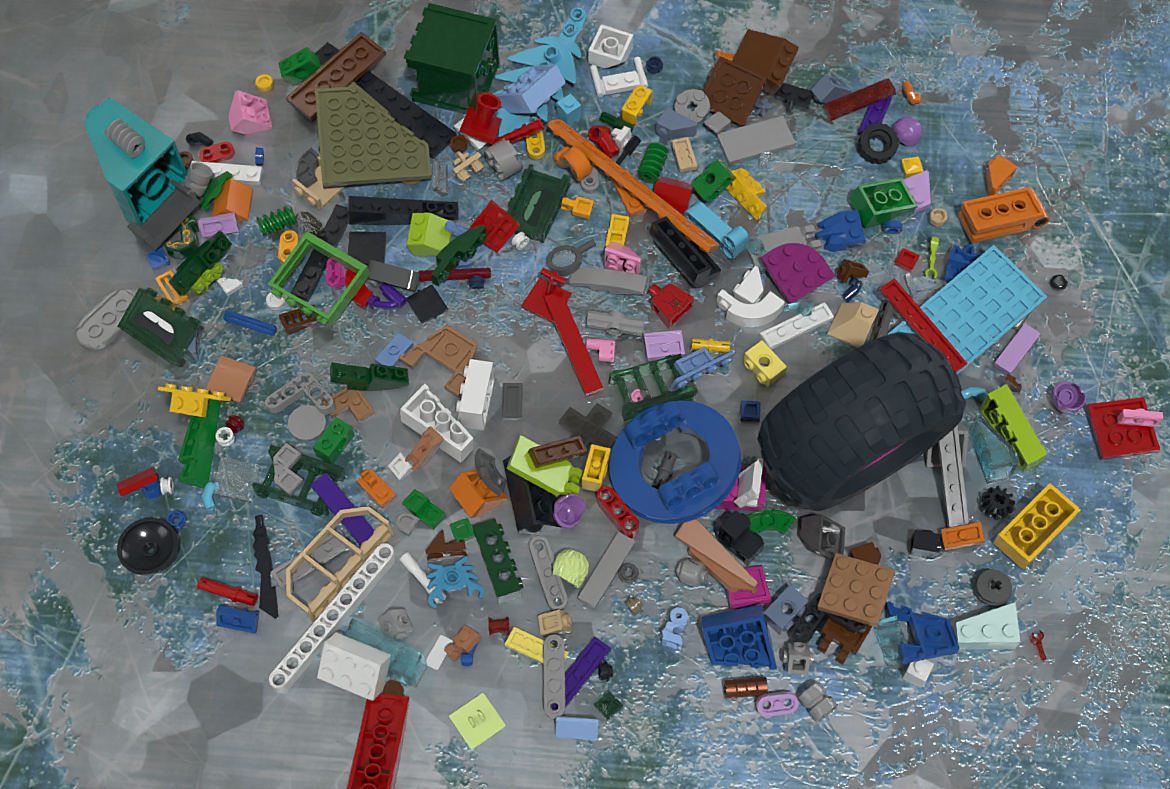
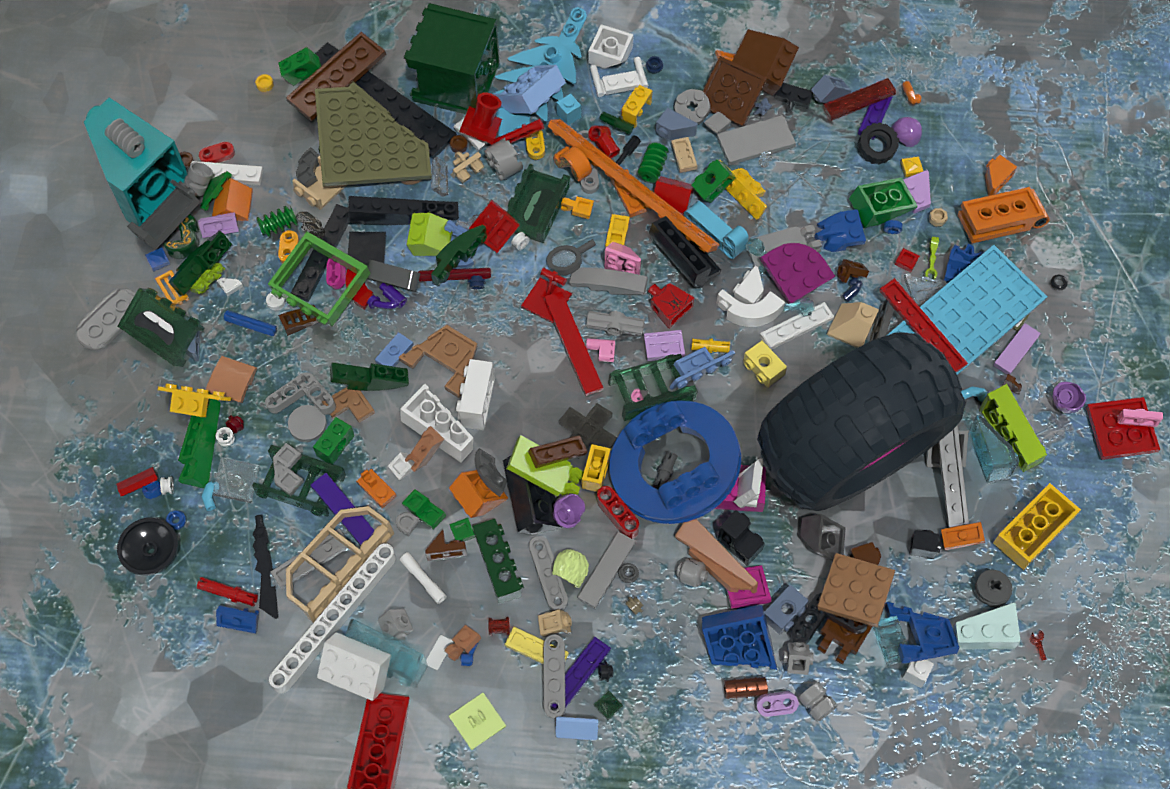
black arm [186,132,214,147] -> none
bright pink slope [228,90,273,135] -> none
blue tile [255,147,264,166] -> none
reddish brown tile [383,681,404,696] -> none
black piece [407,284,448,324] -> none
dark azure animal [426,556,485,609] -> none
dark grey tile [502,383,523,420] -> none
white tile [611,126,632,152] -> none
light blue leg [661,607,688,651] -> none
blue tile [740,401,761,422] -> none
green tile [748,509,796,535] -> none
black gear [980,485,1015,520] -> none

